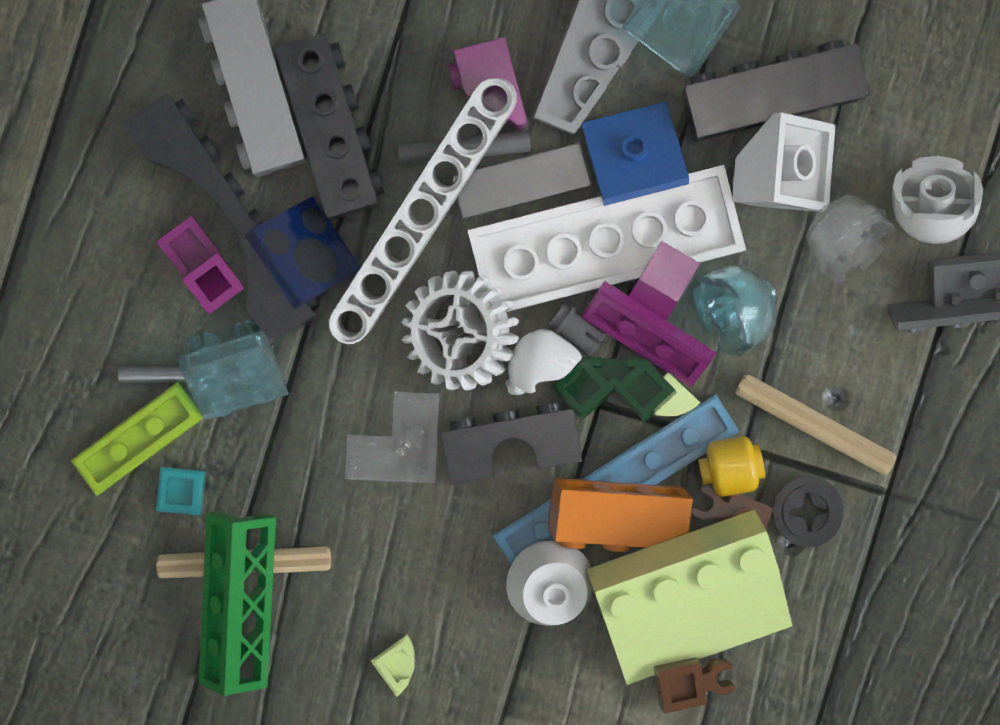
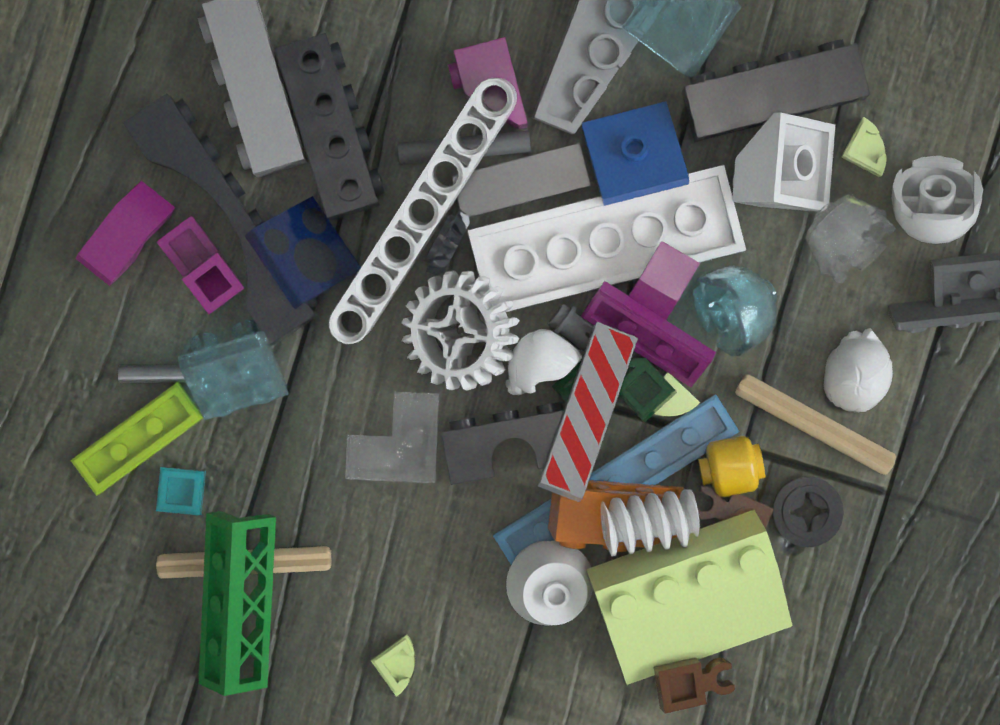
none -> magenta slope [75,180,175,286]
none -> black gear [424,209,470,276]
none -> tile [537,322,638,502]
none -> white piece [601,489,700,556]
none -> white hair [824,328,893,412]
none -> yellowish green tile [841,117,887,177]

